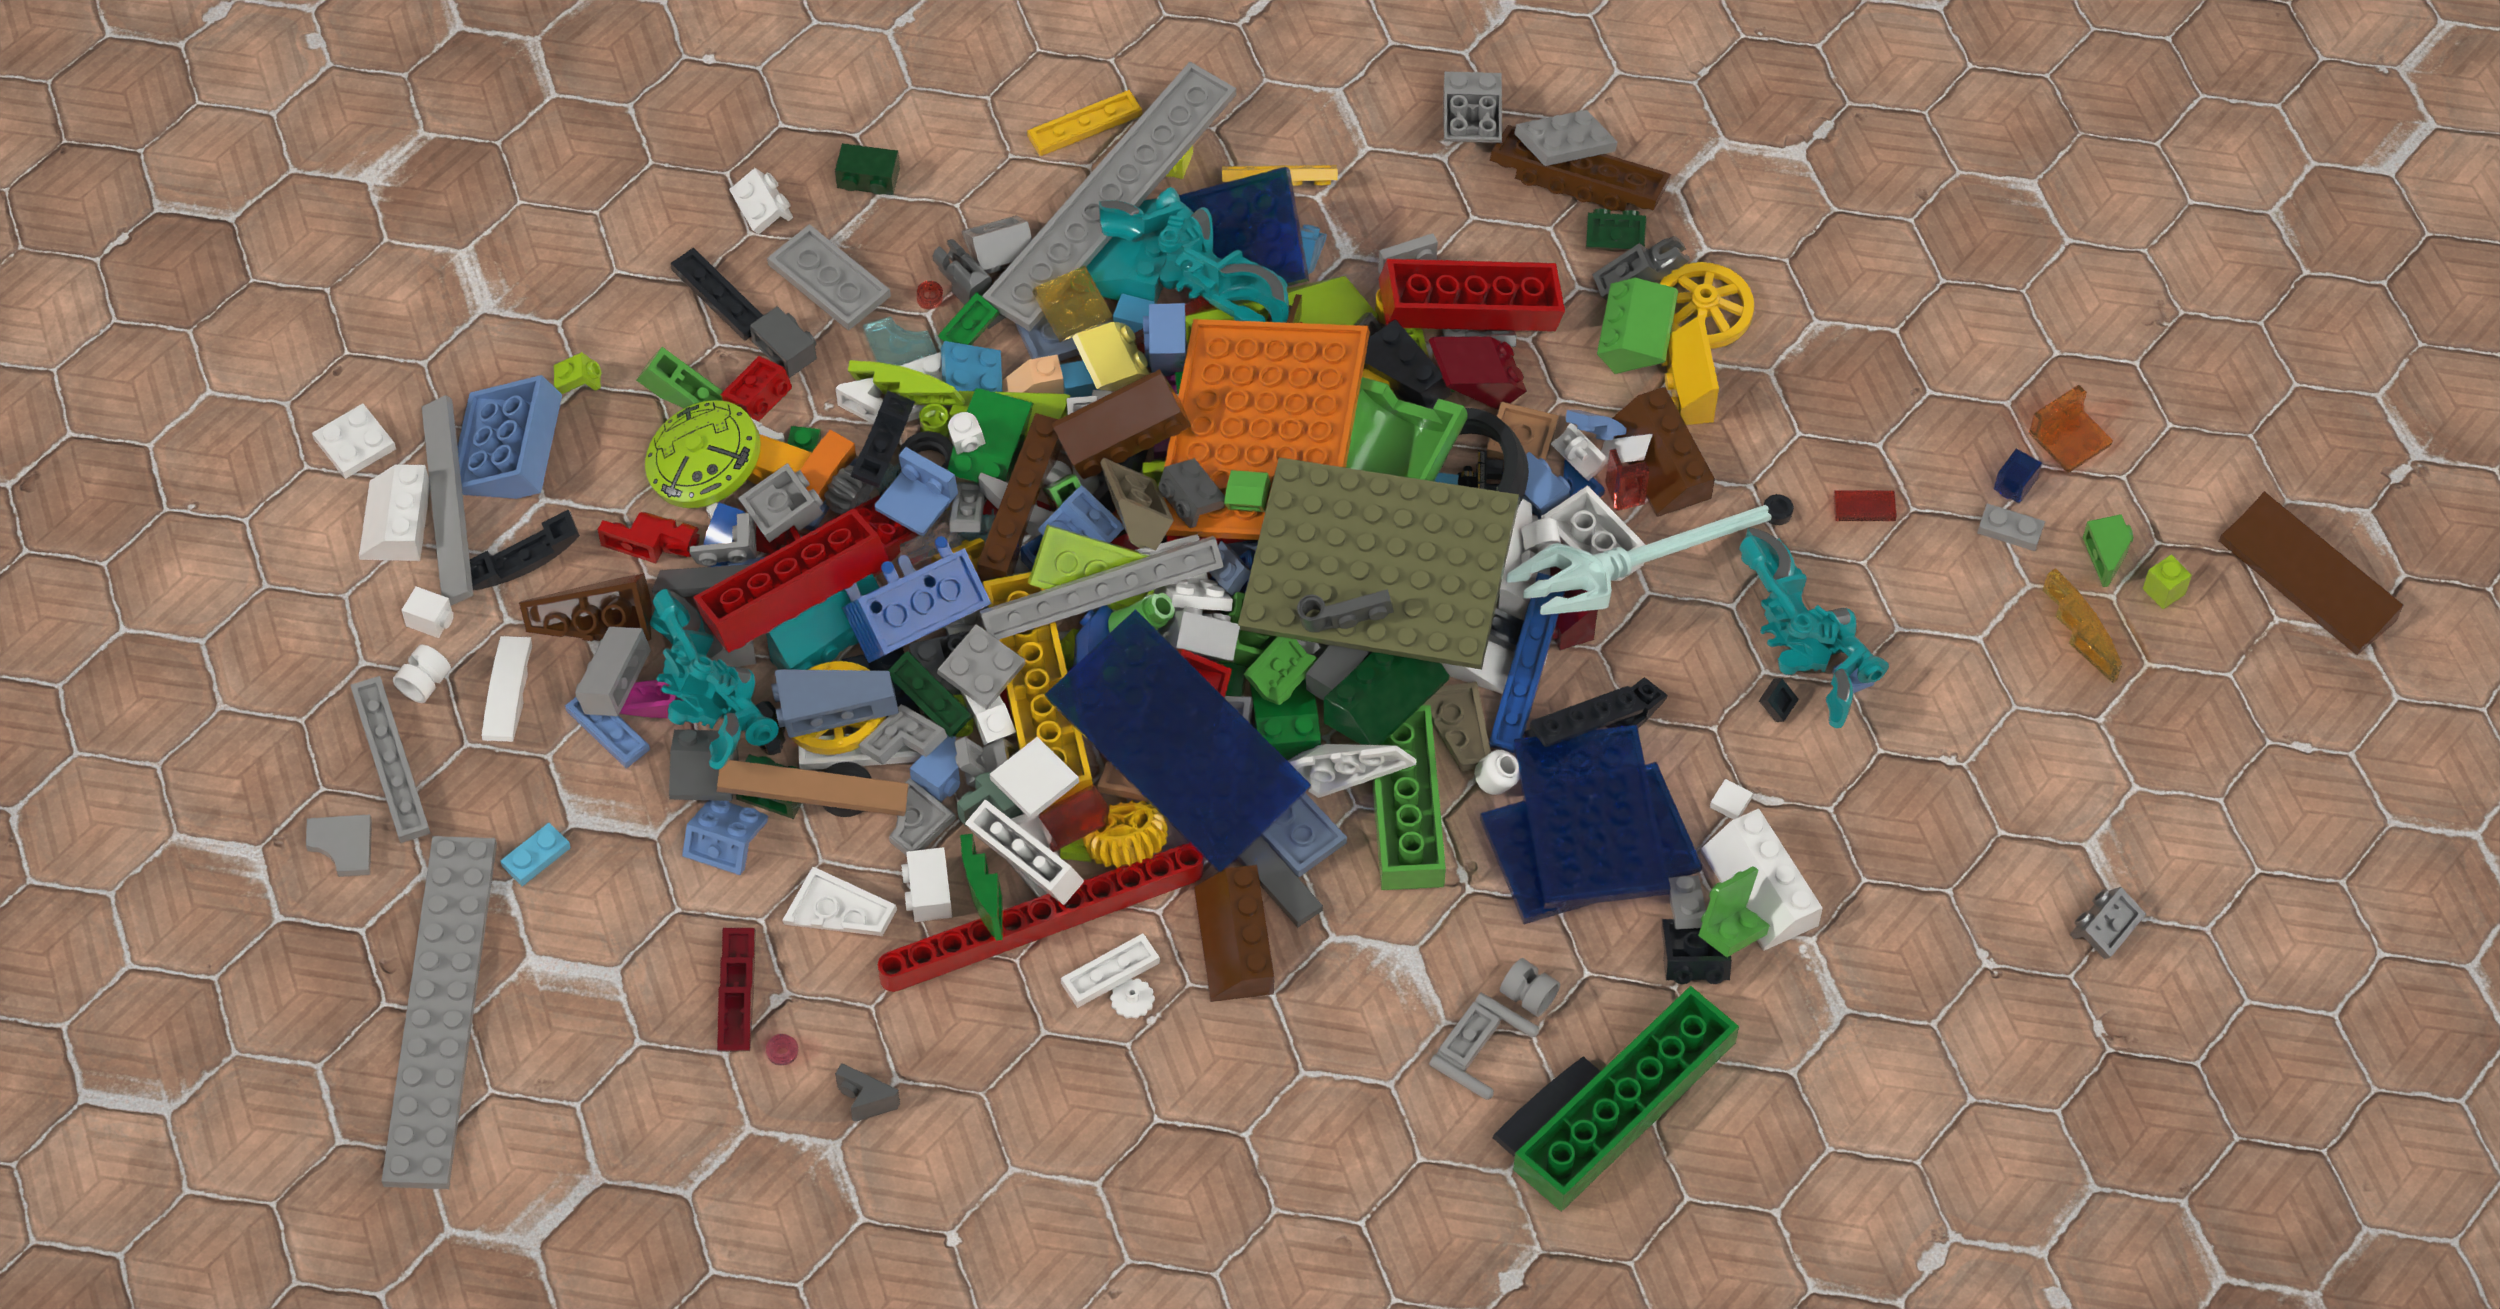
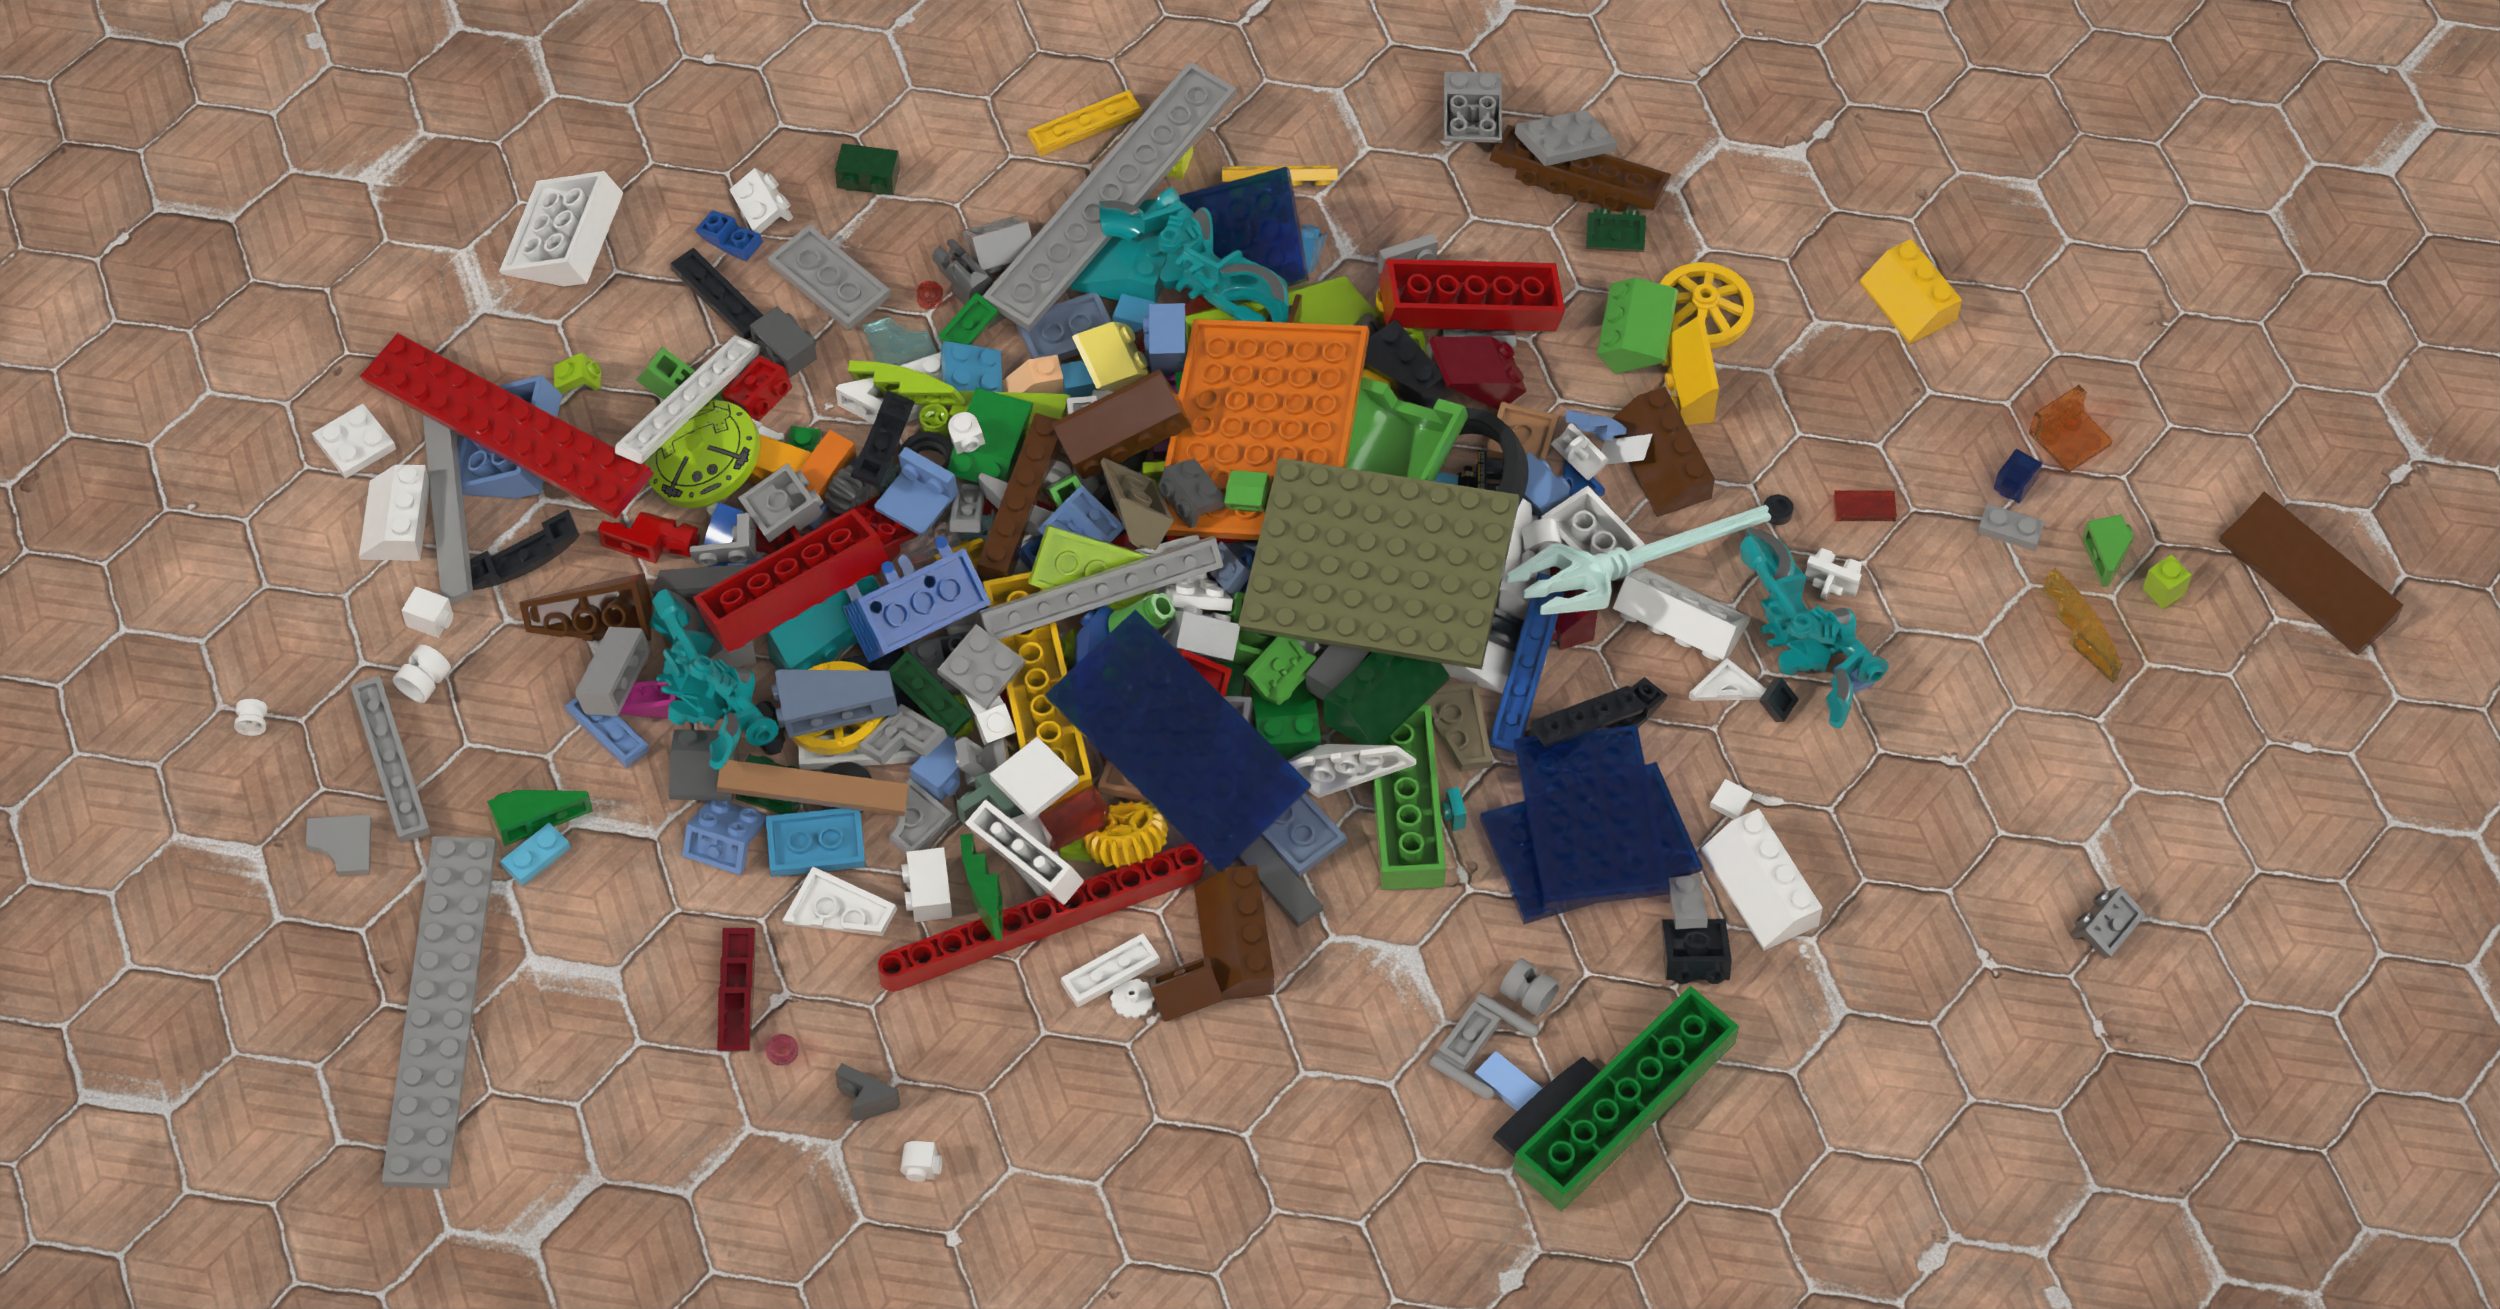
white slope [481,636,532,742] -> none
clear yellow plate [1032,265,1113,342] -> none
dark grey plate [1297,589,1394,632] -> none
white head [1474,750,1521,795] -> none
dark grey plate [1592,236,1690,300] -> none
clear red panel [1605,449,1650,511] -> none
bright green bracket [1698,866,1770,957] -> none
none -> white wheel [234,699,268,736]
none -> red plate [360,333,654,519]
none -> green slope [487,790,593,846]
none -> white slope [499,171,623,286]
none -> white tile [615,335,760,464]
none -> blue slope [695,210,763,262]
none -> dark azure plate [766,808,866,877]
none -> white plate [900,1141,942,1182]
none -> reddish brown panel [1149,956,1223,1022]
none -> teal plate [1441,787,1466,831]
none -> light blue tile [1474,1051,1543,1111]
none -> white slope [1613,567,1751,661]
none -> white tile [1689,658,1766,701]
none -> white hips [1805,548,1862,600]
none -> yellow slope [1859,239,1962,344]

